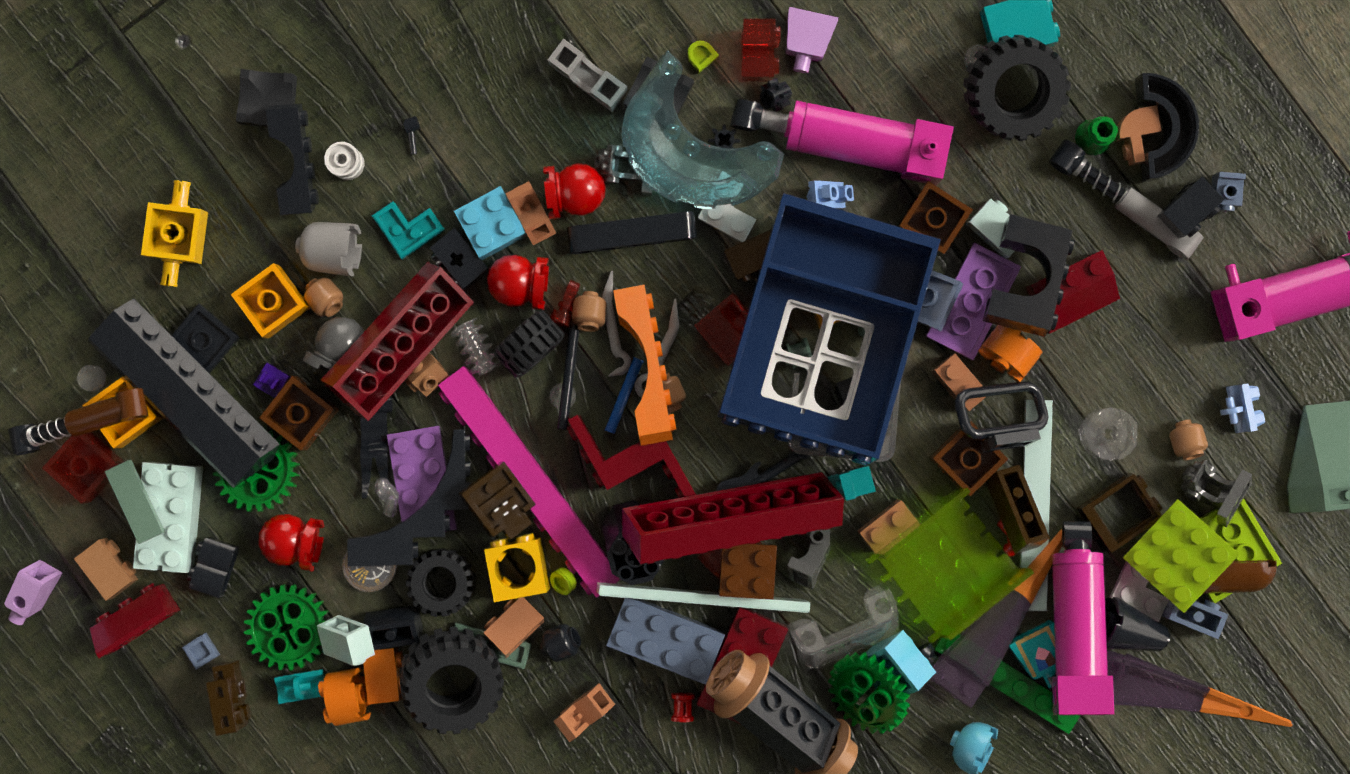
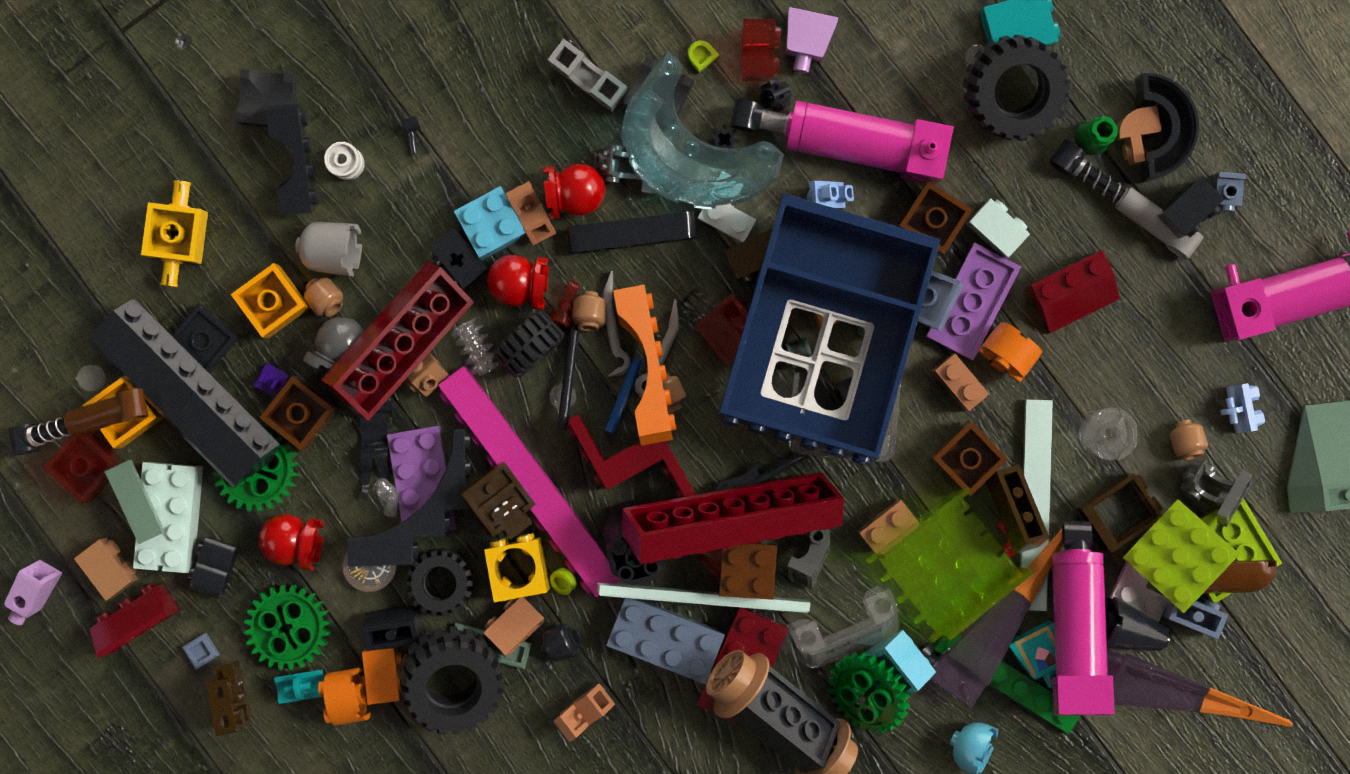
light aqua brick [317,615,375,666] -> none
teal tile [372,201,445,260] -> none
red bush [671,692,695,722] -> none
teal brick [828,465,876,501] -> none
black bar [955,381,1049,453] -> none
black arch [982,214,1075,337] -> none

